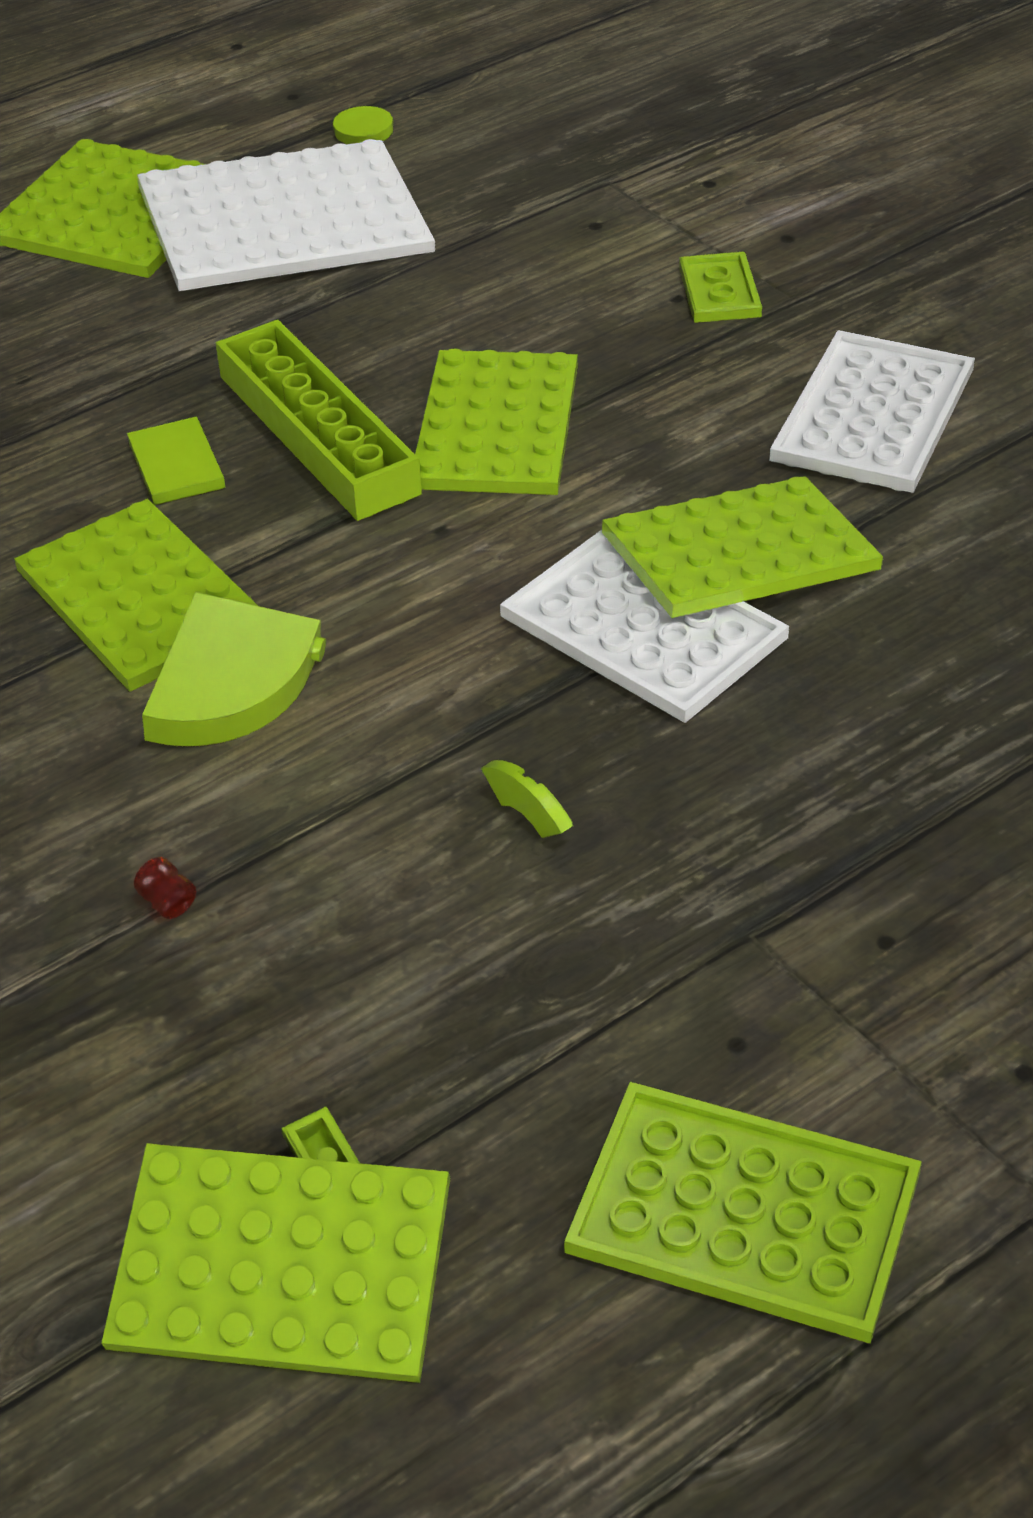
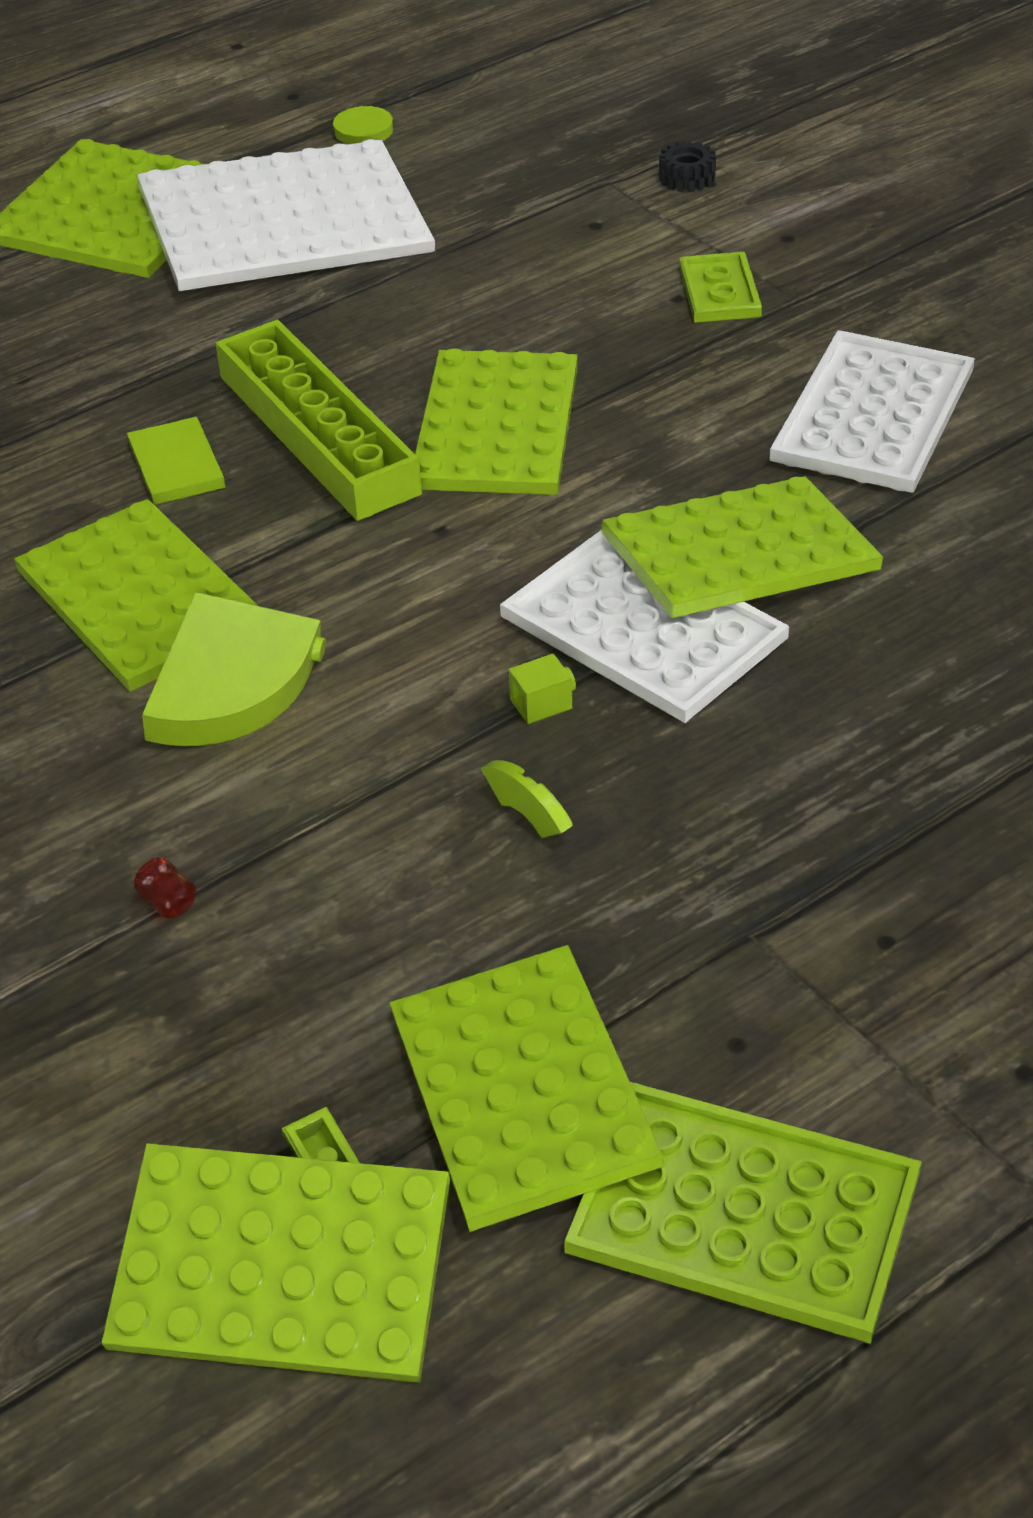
none -> lime plate [389,945,664,1232]
none -> lime brick [509,653,576,724]
none -> black tyre [659,141,716,192]

